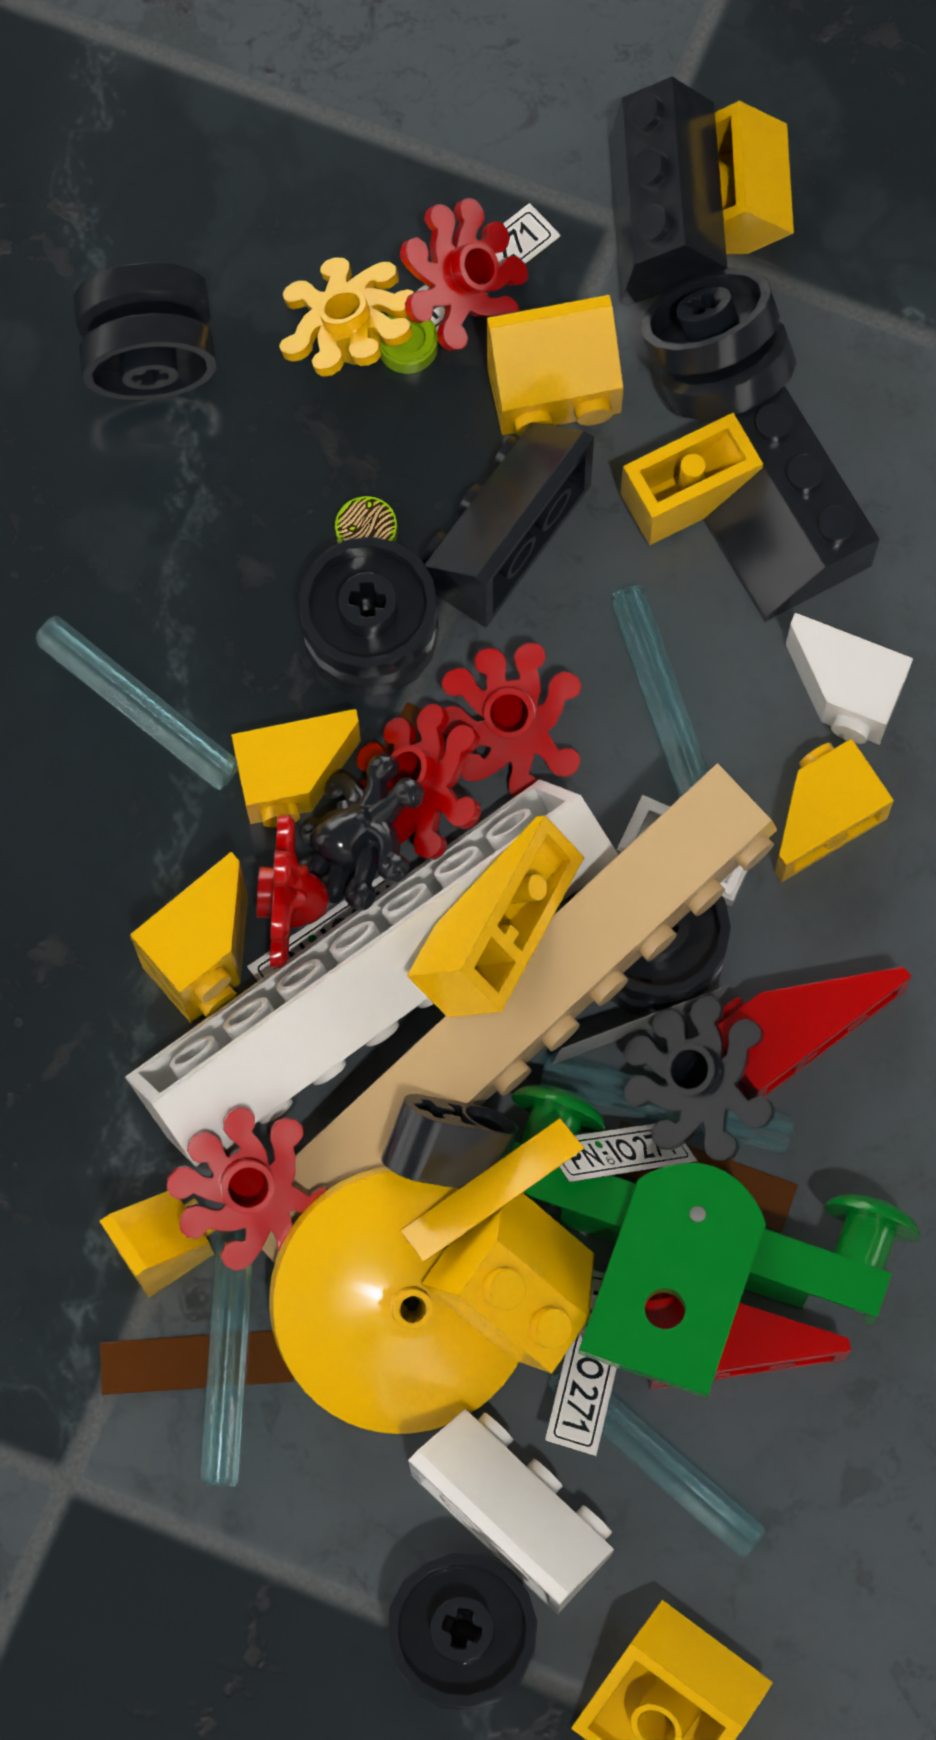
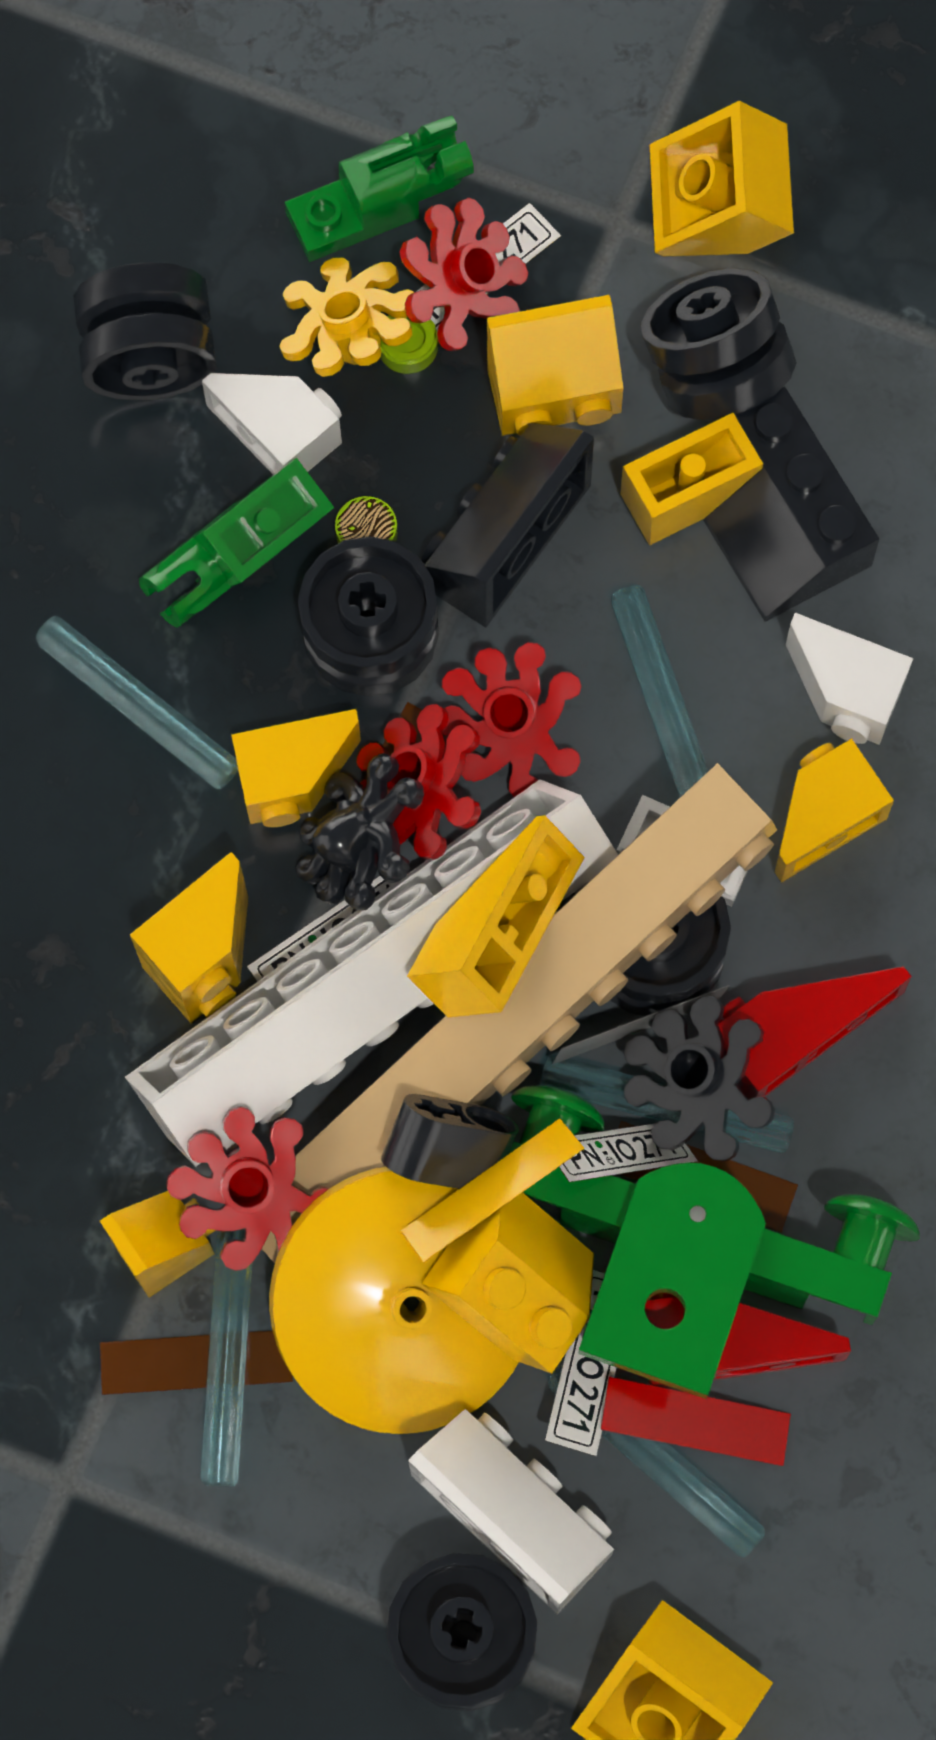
red animal [257,814,329,968] -> none
black slope [609,76,728,306] -> none
none -> green plate [138,458,334,628]
none -> white slope [202,373,342,474]
none -> green plate [285,115,474,263]
none -> red sticker [601,1377,791,1466]

